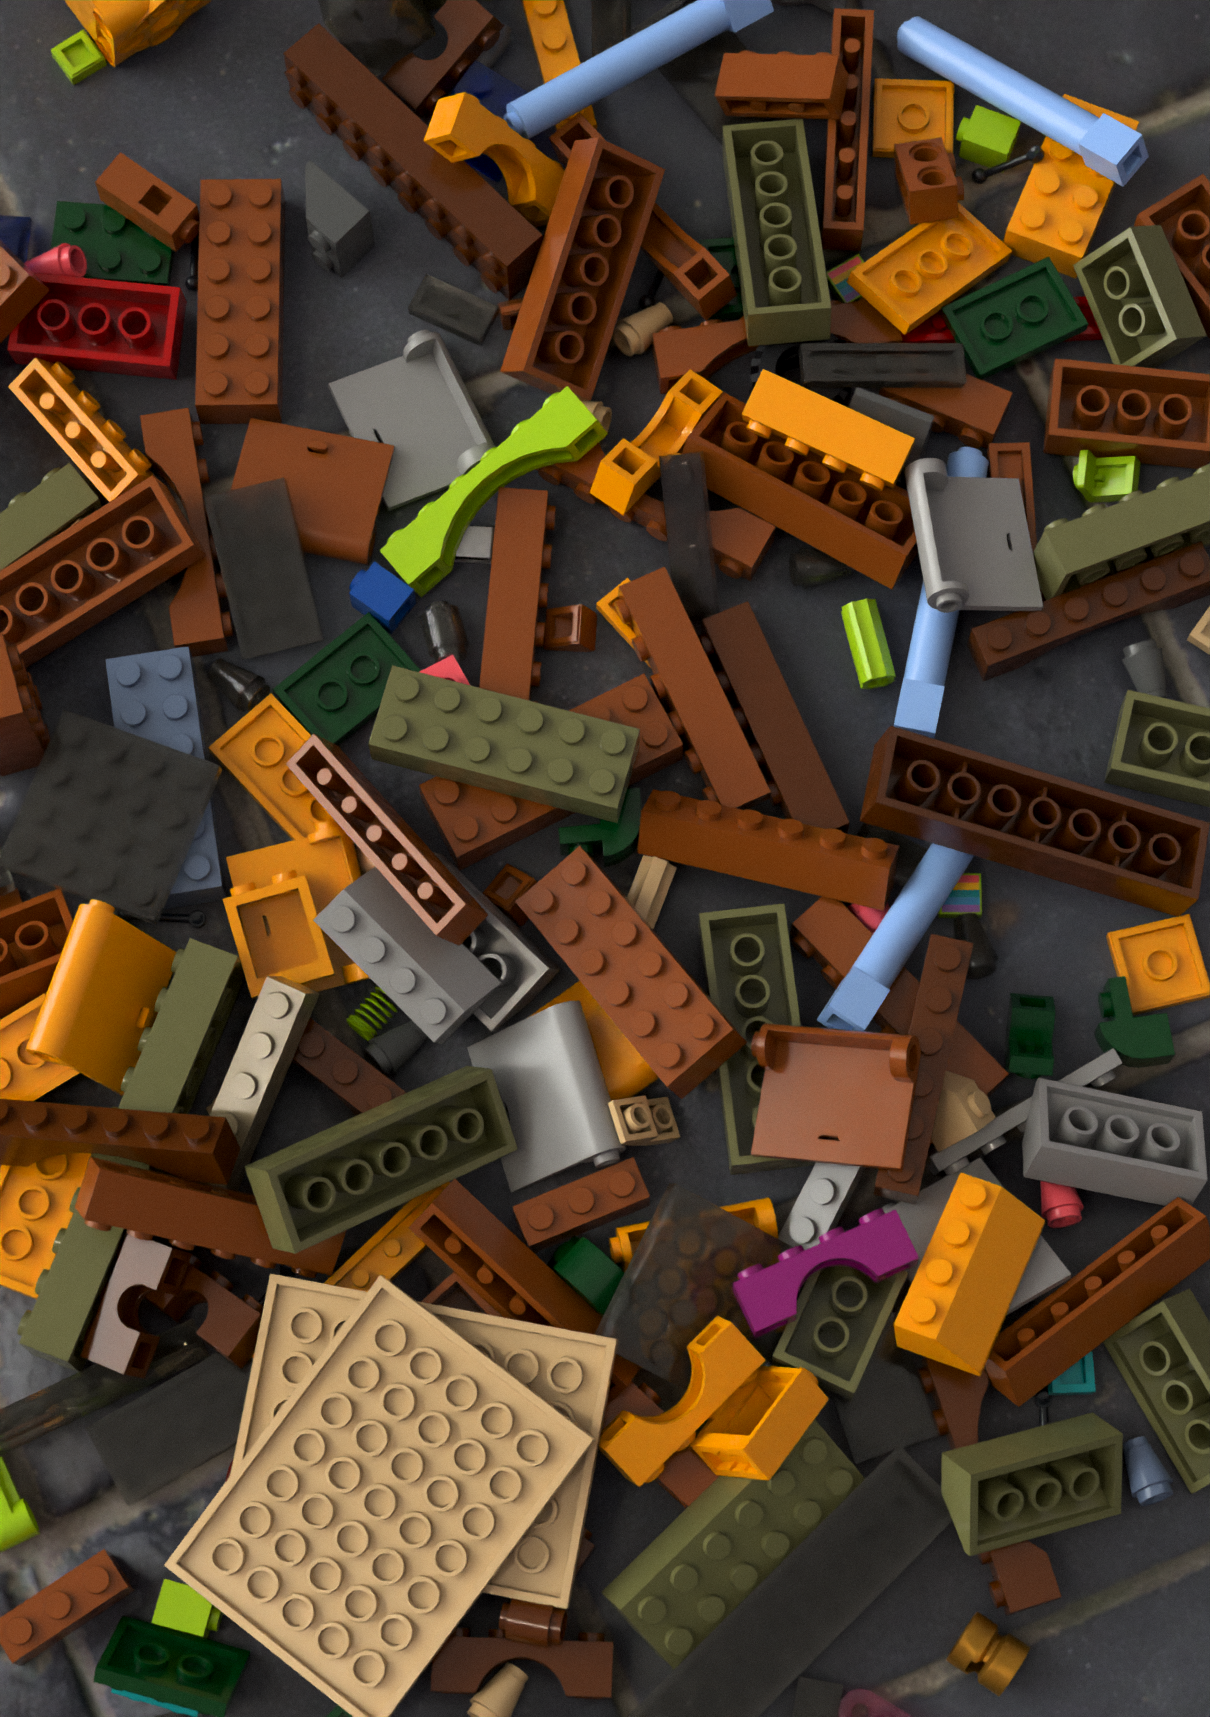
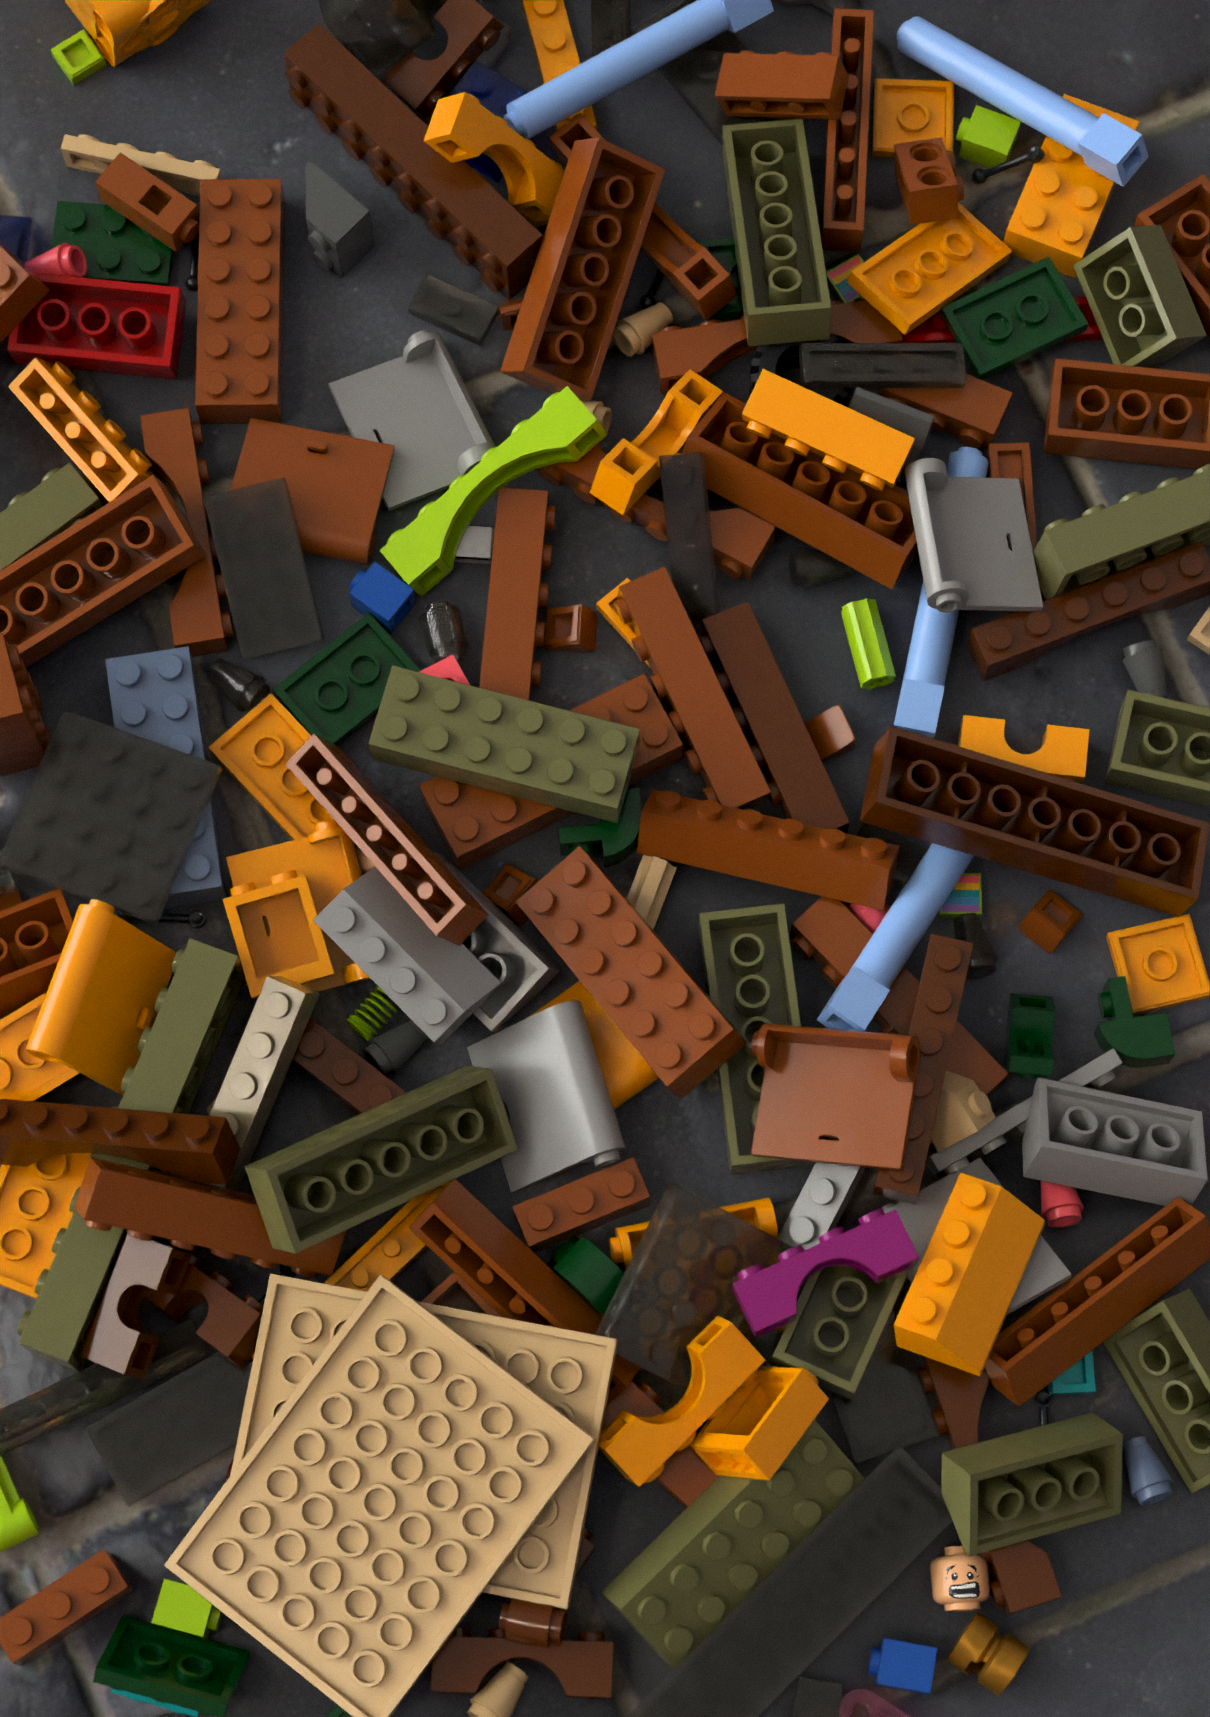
tan slope [608,1095,680,1146] -> none
lime bracket [1073,450,1141,503] -> none
none -> tan plate [61,134,222,196]
none -> dark orange slope [804,704,856,762]
none -> blue brick [868,1638,937,1695]
none -> light nougat head [930,1546,990,1612]
none -> light orange arch [958,715,1089,784]
none -> dark orange slope [1019,889,1083,953]

